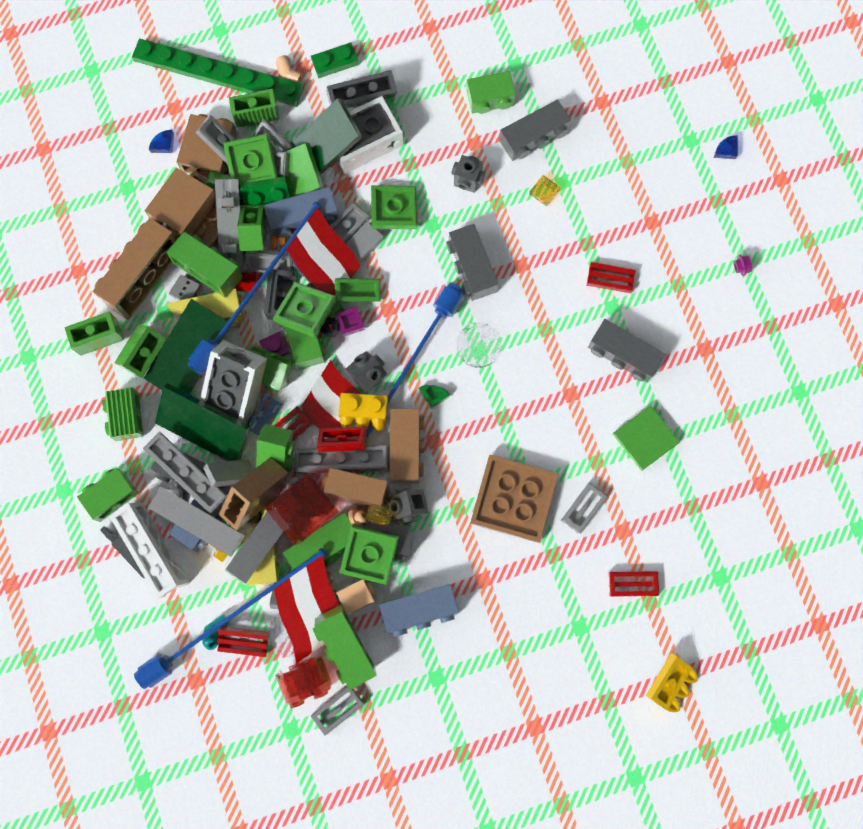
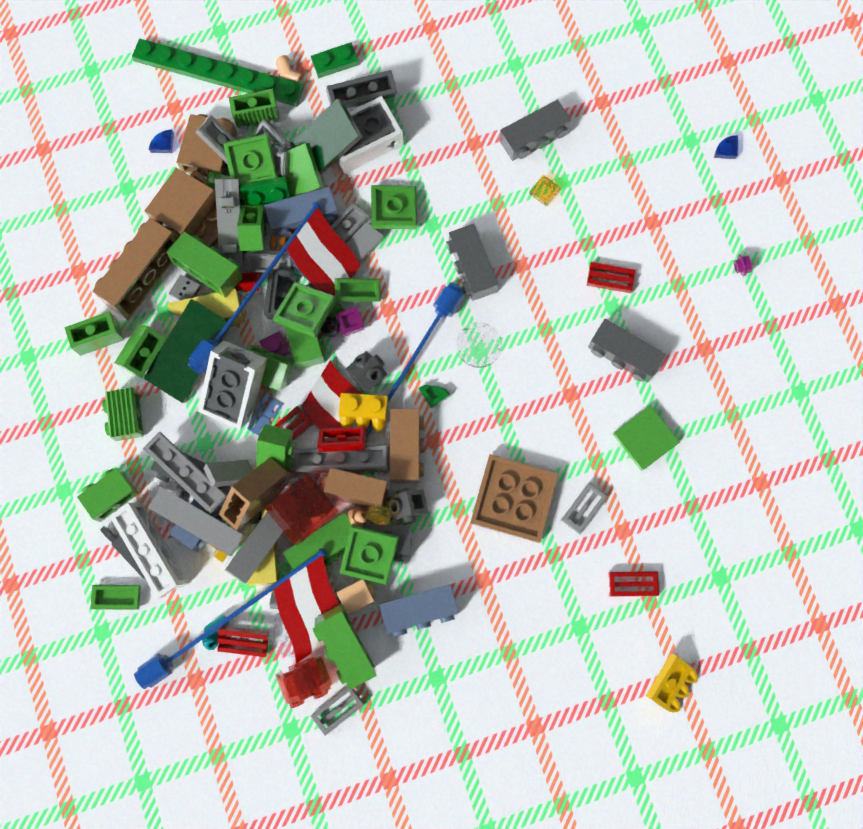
dark green tile [155,383,250,461] -> none
dark grey brick [451,155,485,193] -> none
bright green brick [466,71,516,114] -> none
none -> bright green tile [90,585,141,610]

